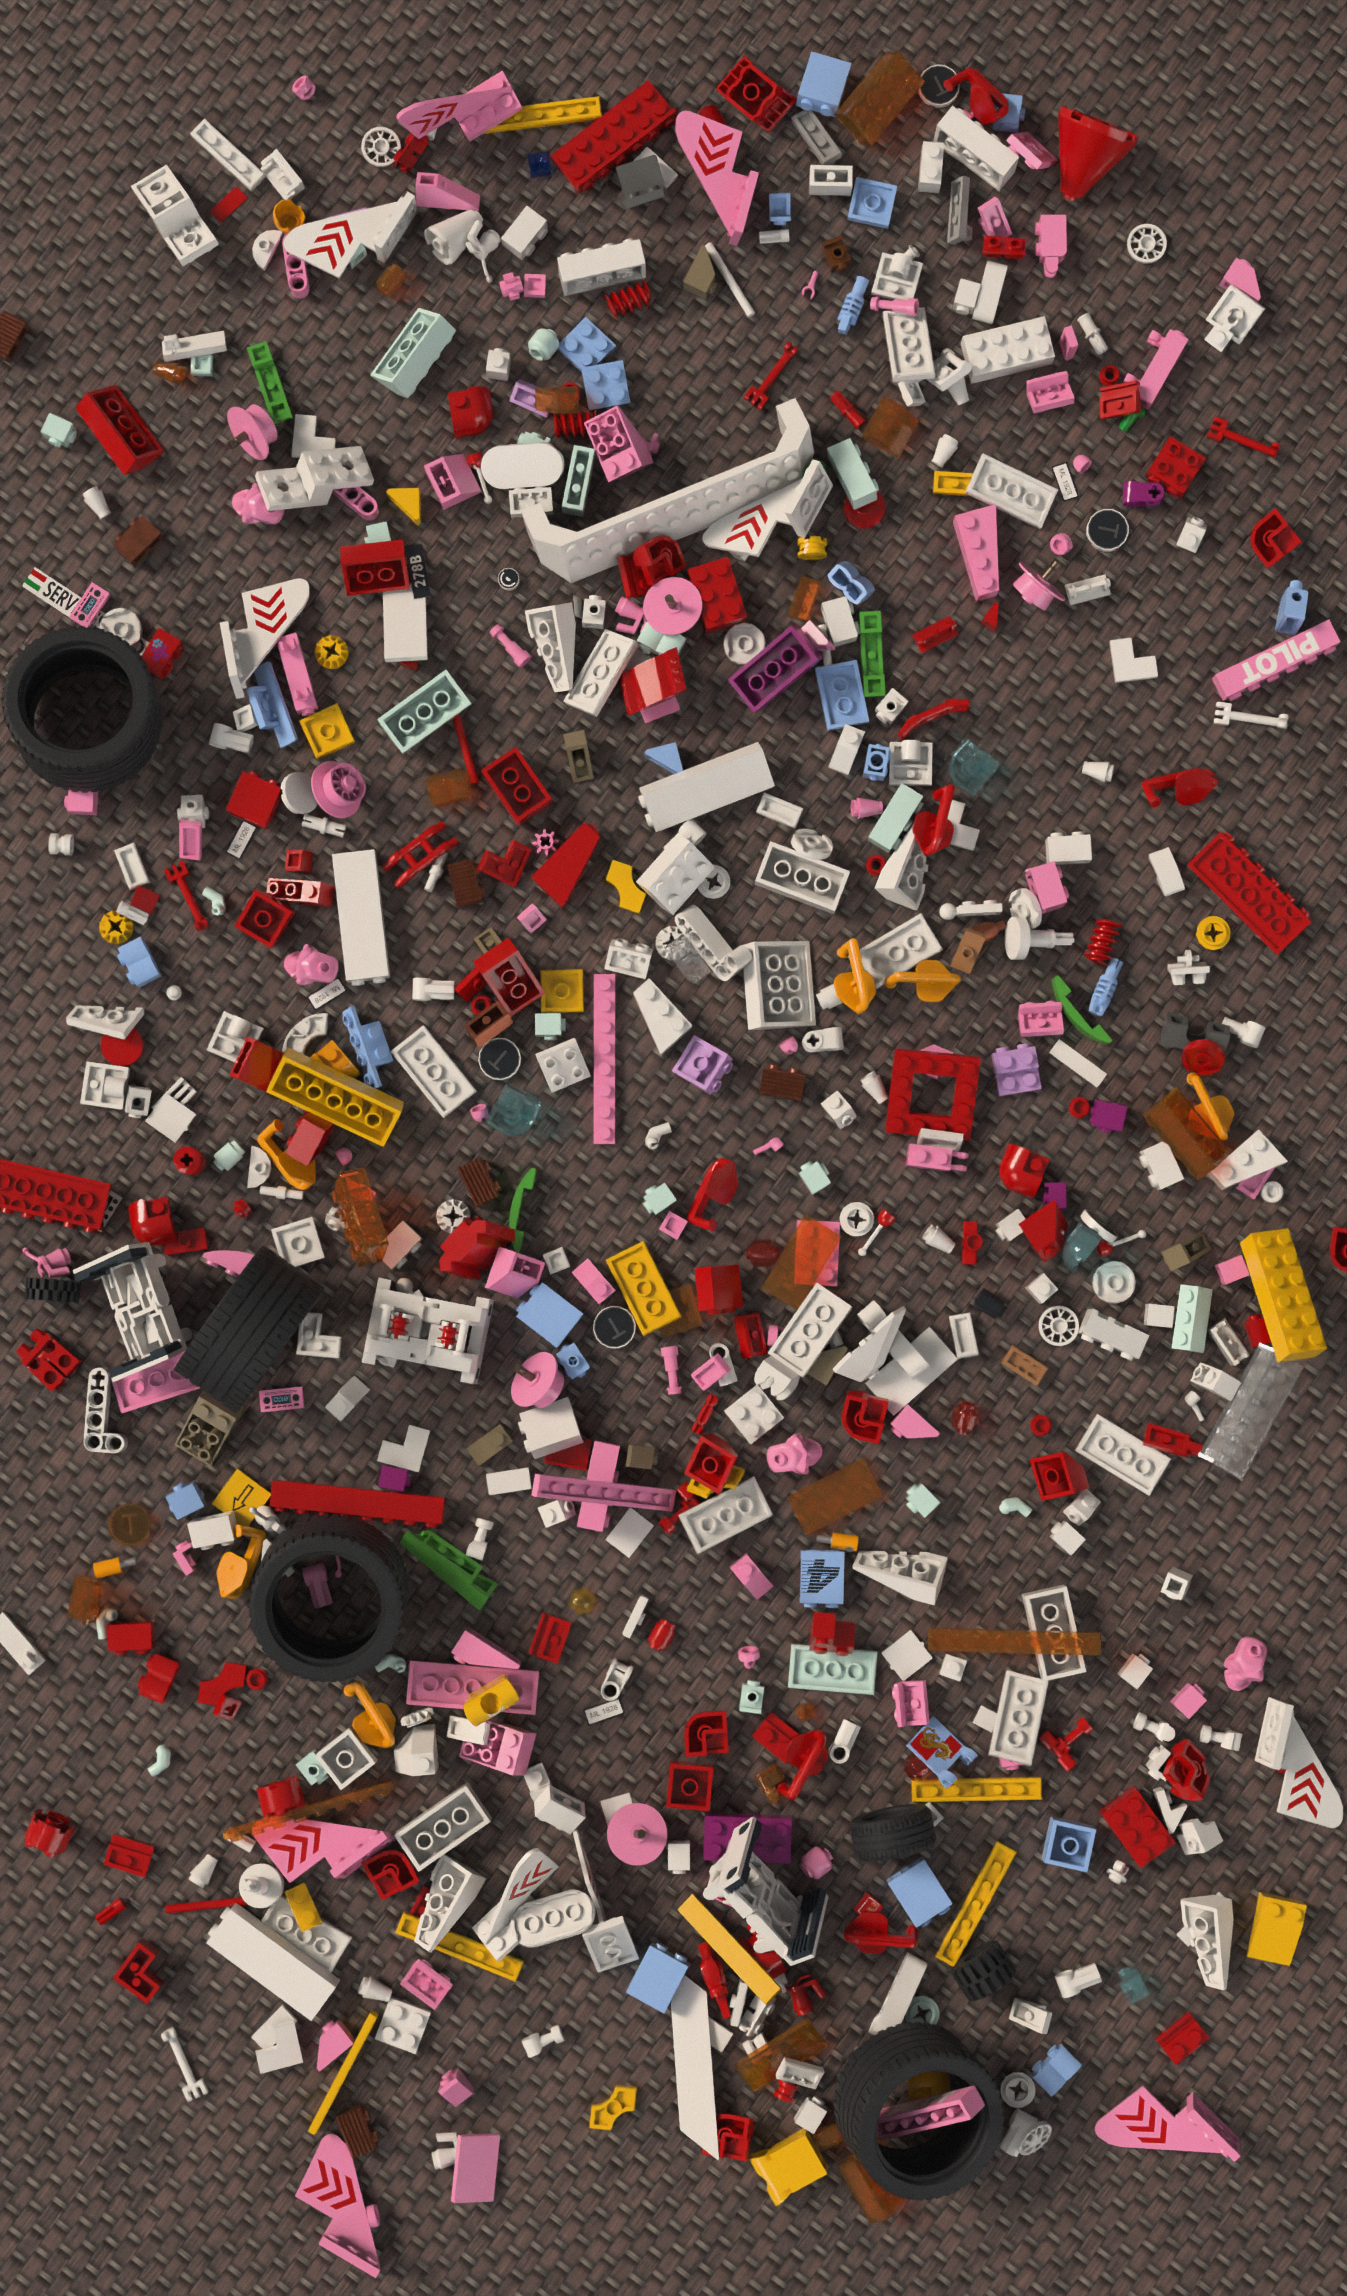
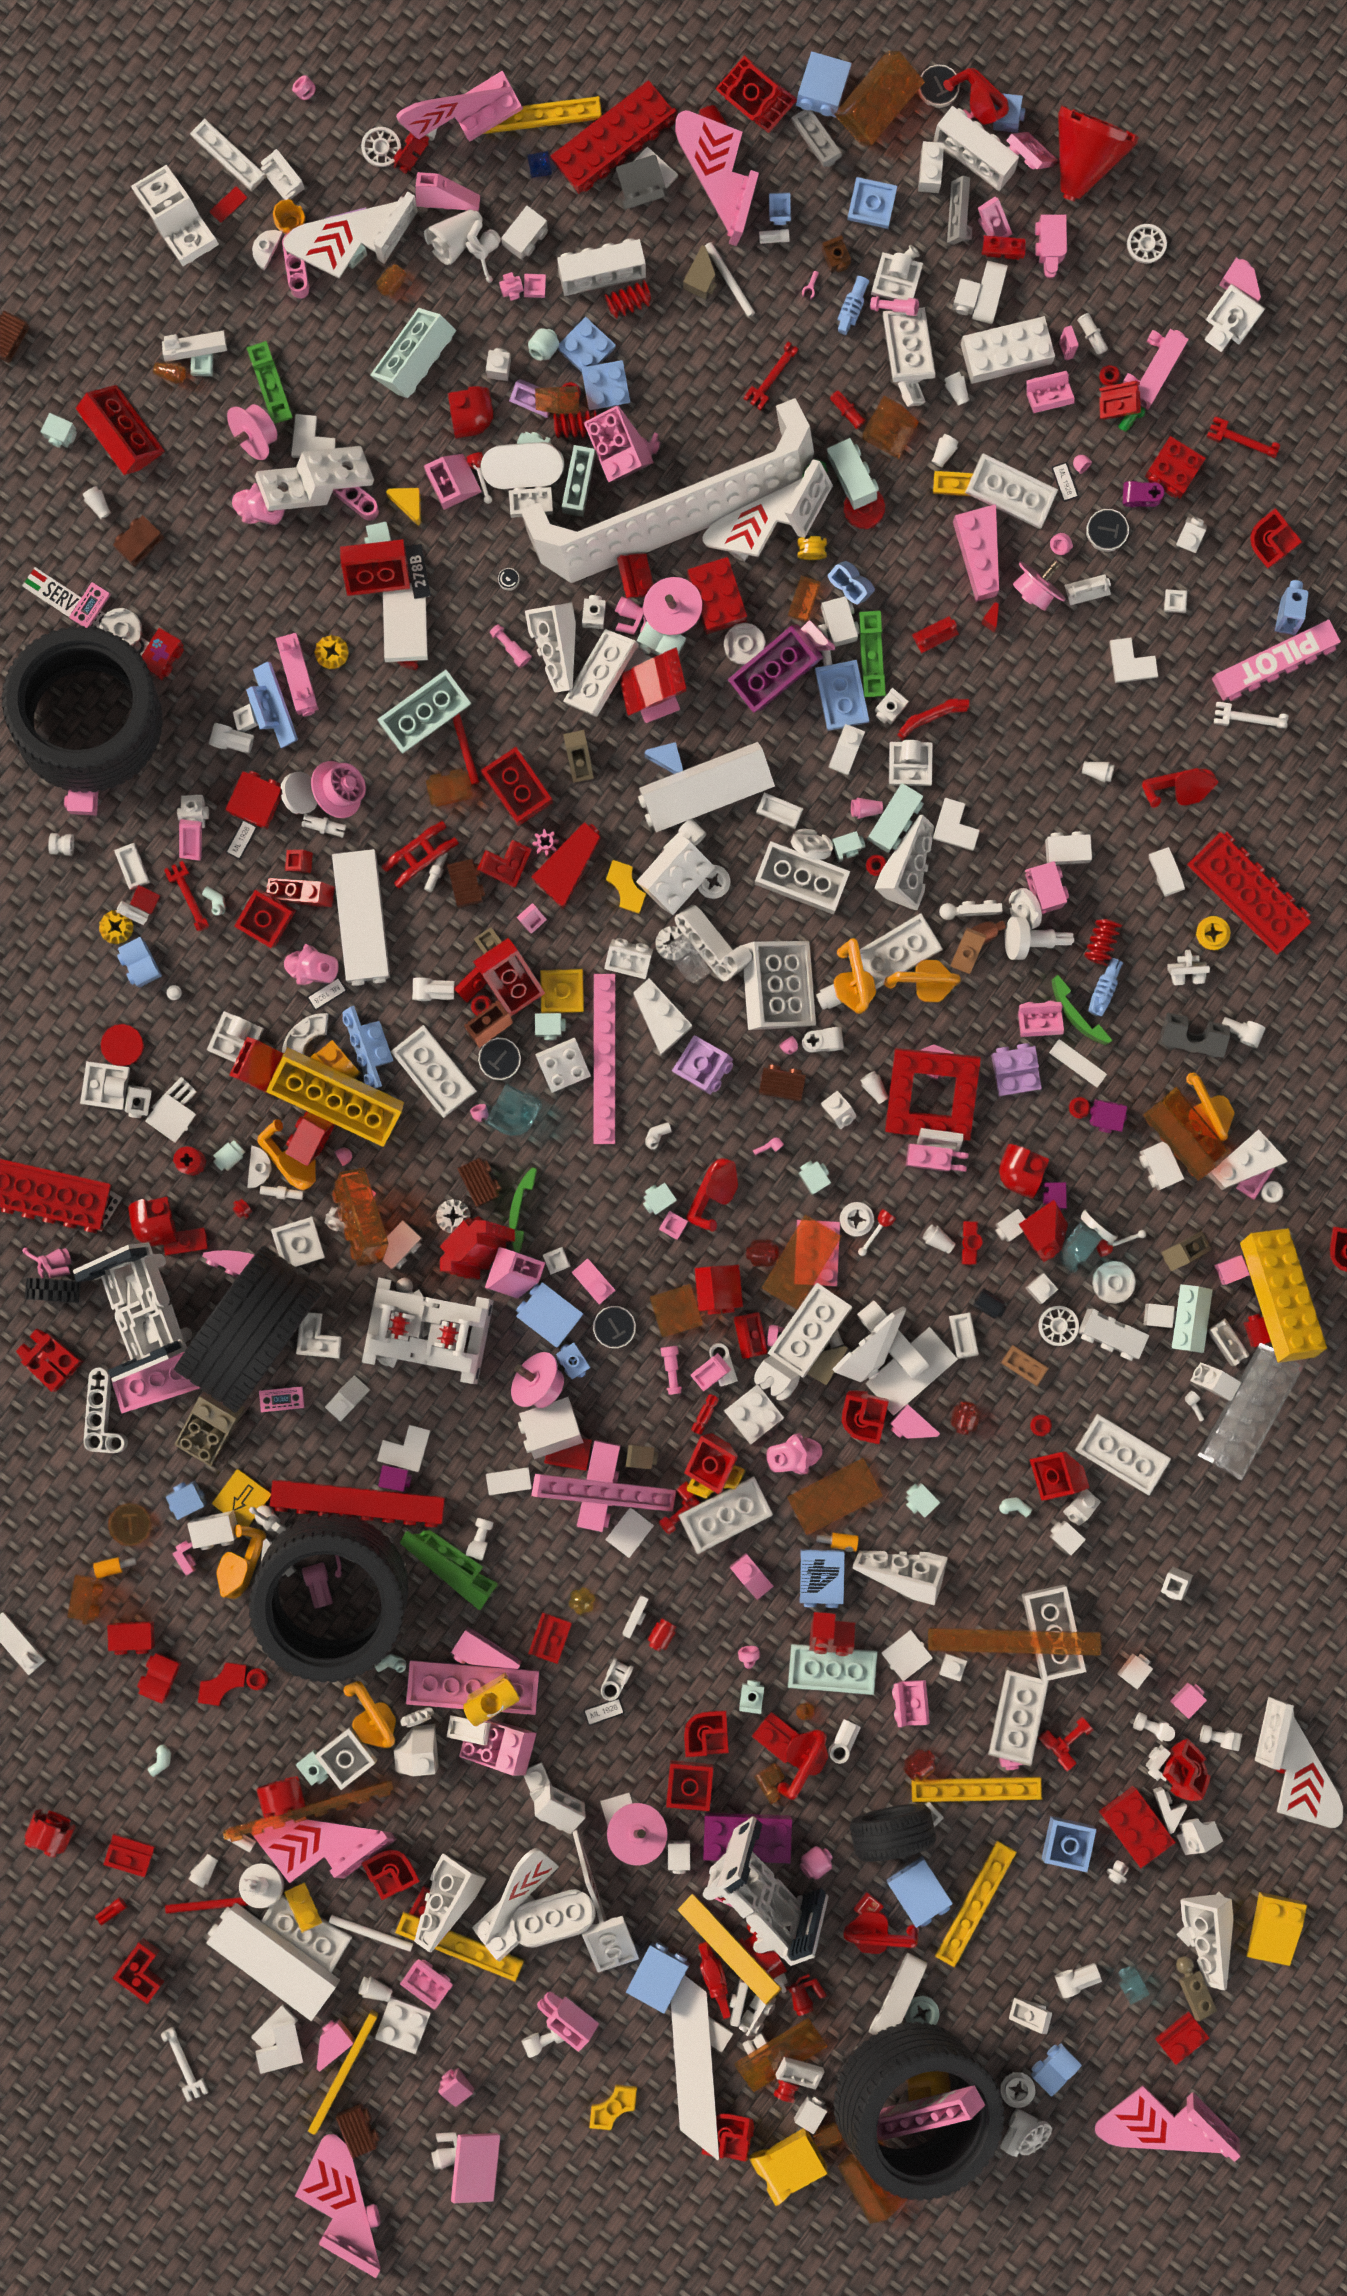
white wing [66,1005,144,1039] -> none
arm [96,1608,118,1639] -> none
red tile [213,1694,242,1721] -> none
white piece [220,578,310,699] -> none
yellow tile [299,703,355,760] -> none
white brick [394,1782,492,1872] -> none
dark tan slope [466,1423,514,1466] -> none
white bracket [538,1499,576,1528] -> none
white sticker [573,595,583,619] -> none
yellow tile [606,1241,682,1336] -> none
red brick [633,535,687,586] -> none
white brick [809,165,852,196] -> none
light blue head [862,744,890,781] -> none
flag [906,1716,978,1789] -> none
red piece [912,784,955,856] -> none
white plate [926,348,972,391] -> none
clear light blue brick [949,738,1001,798] -> none
black wheel [951,1941,1016,2001] -> none
white sticker [973,1705,997,1733] -> none
red hinge [1142,1423,1204,1458] -> none
red tile [1182,1039,1225,1076] -> none
bright pink head [1223,1636,1267,1691] -> none
none -> white bar [329,1915,413,1952]
none -> bright pink hinge [537,1992,599,2052]
none -> light aqua brick [832,831,866,862]
none -> white tile [1164,589,1187,613]
none -> dark tan plate [1176,1956,1217,2021]

